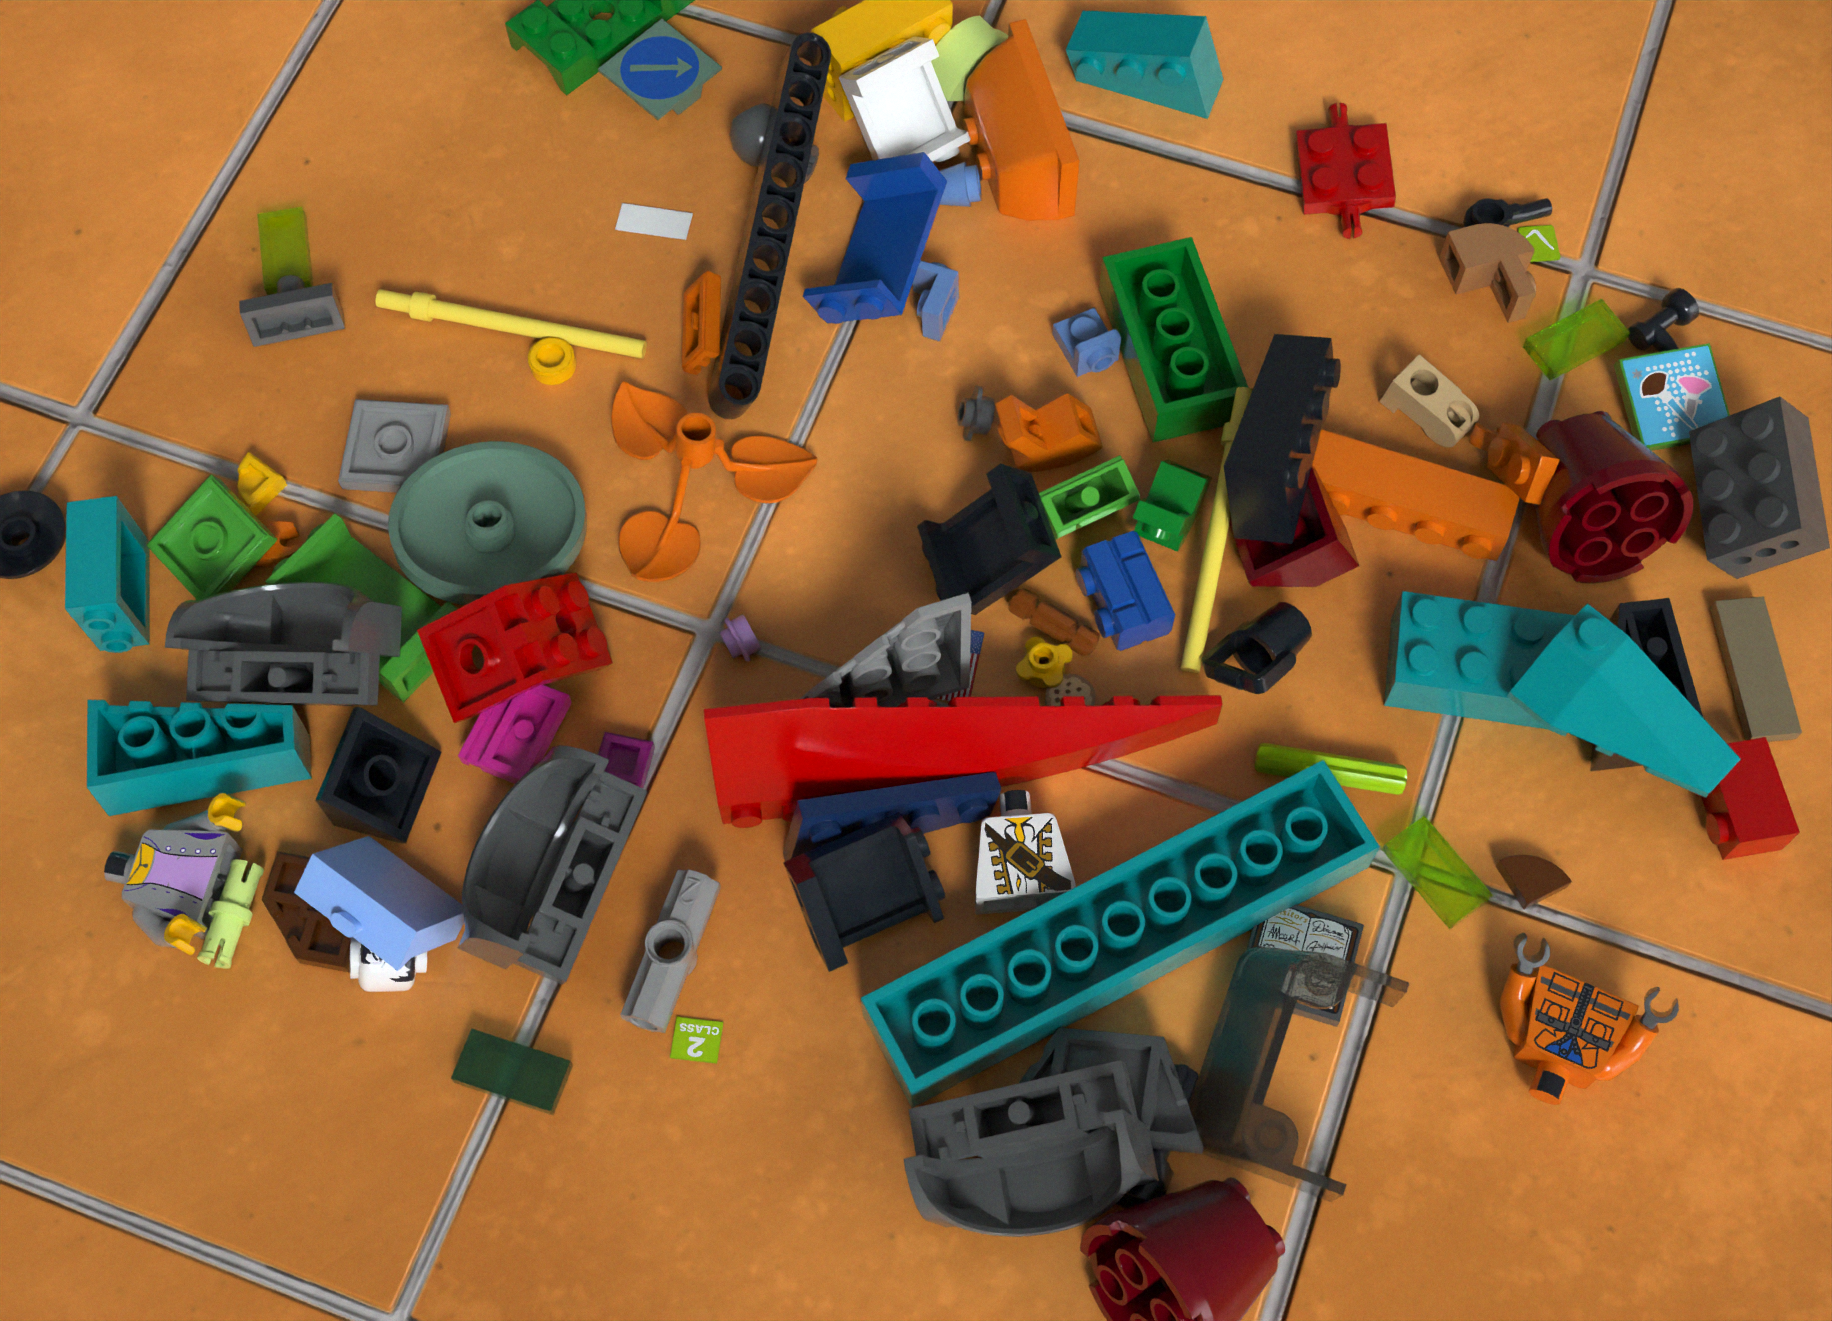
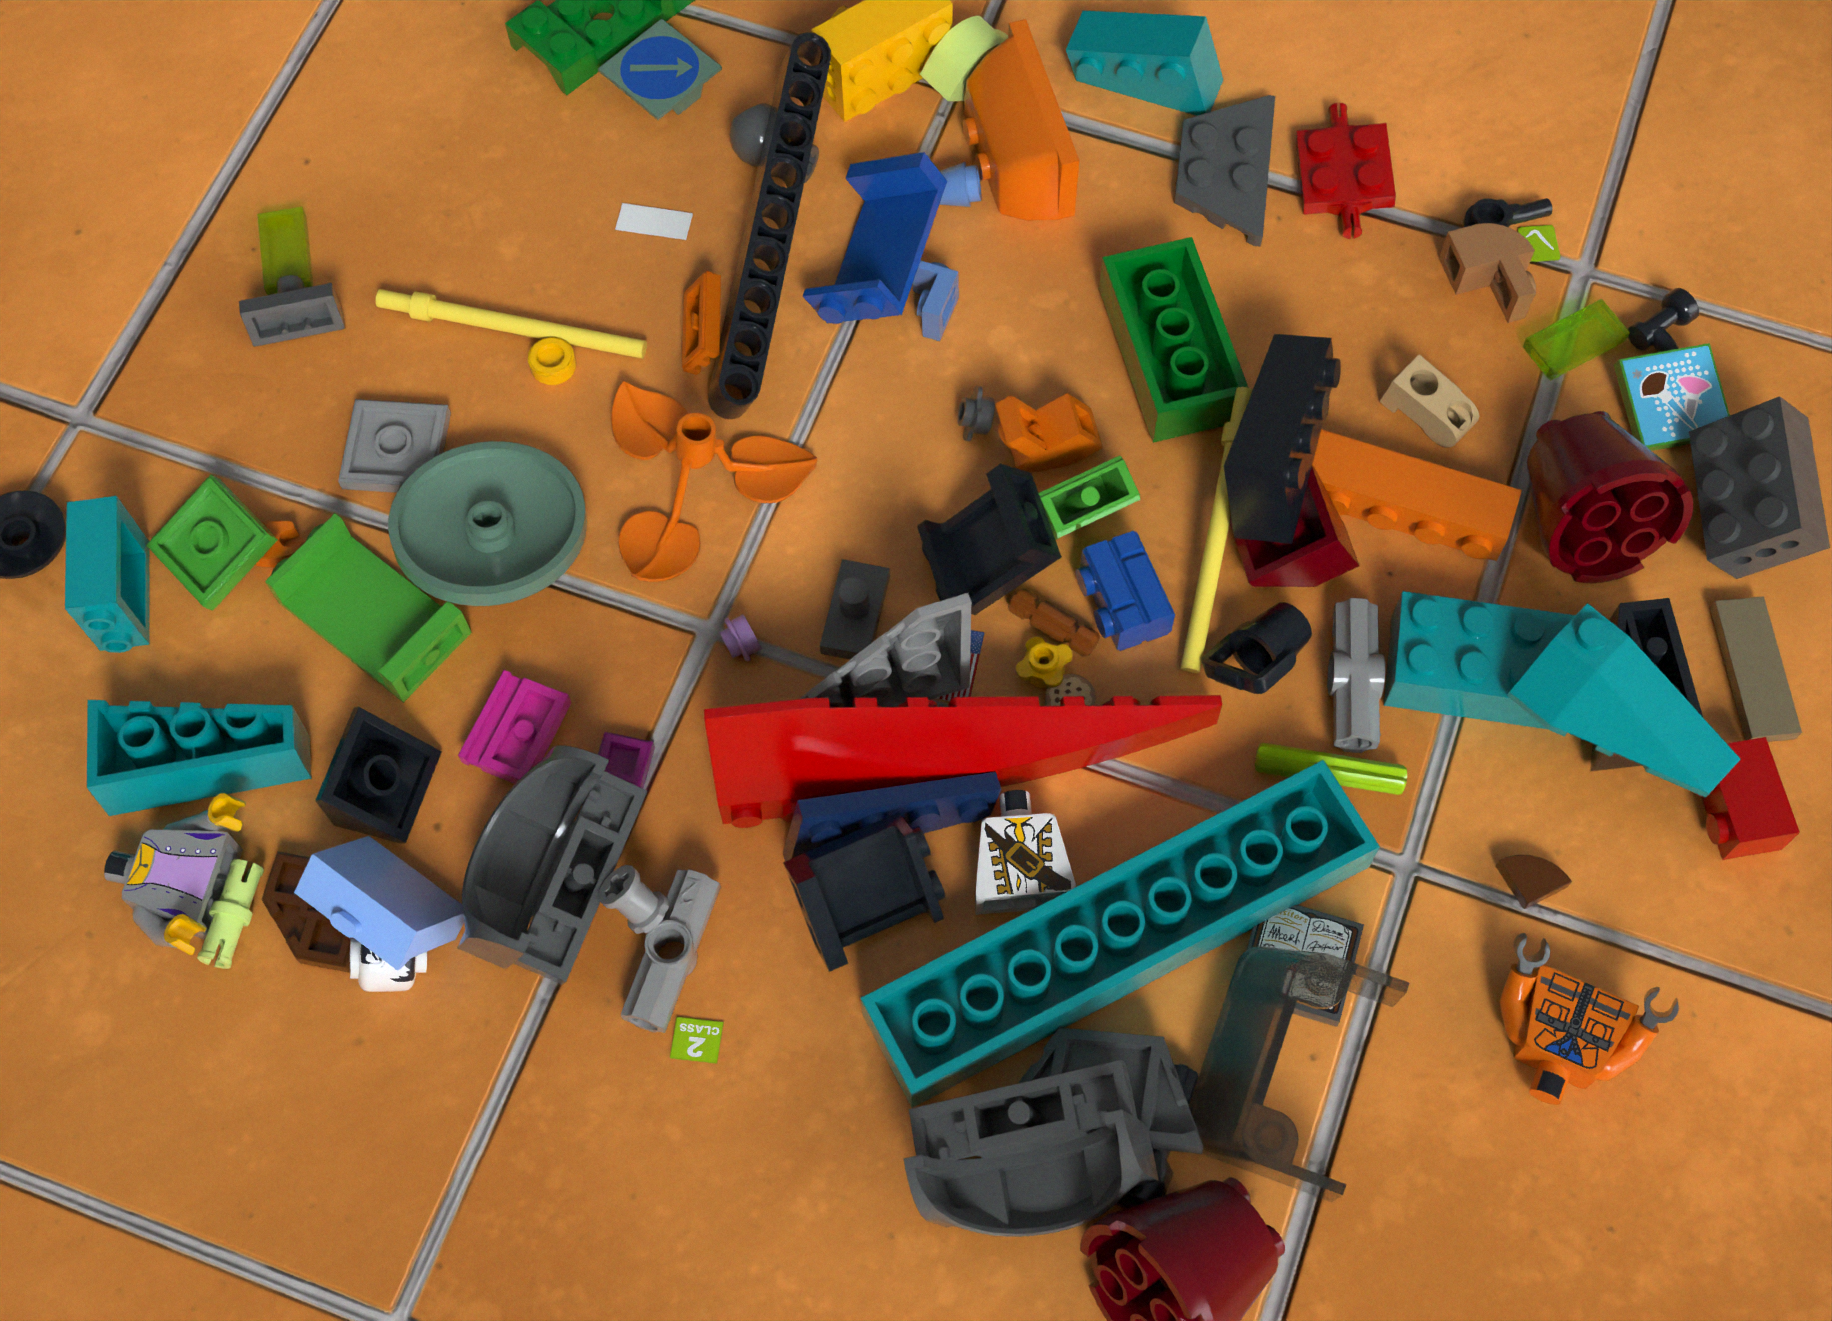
dark grey piece [165,582,402,706] -> none
yellow tile [237,452,287,516] -> none
red bracket [417,572,613,723] -> none
clear green tile [451,1028,573,1115] -> none
white panel [839,36,971,162] -> none
medium blue bracket [1052,307,1121,377] -> none
green brick [1132,460,1212,552] -> none
clear neon green tile [1382,816,1493,930] -> none
orange plate [1469,422,1560,505] -> none
none -> light grey bush [598,865,669,934]
none -> dark grey tile [820,559,890,660]
none -> dark grey wing [1174,95,1275,247]
none -> light grey piece [1327,598,1385,753]

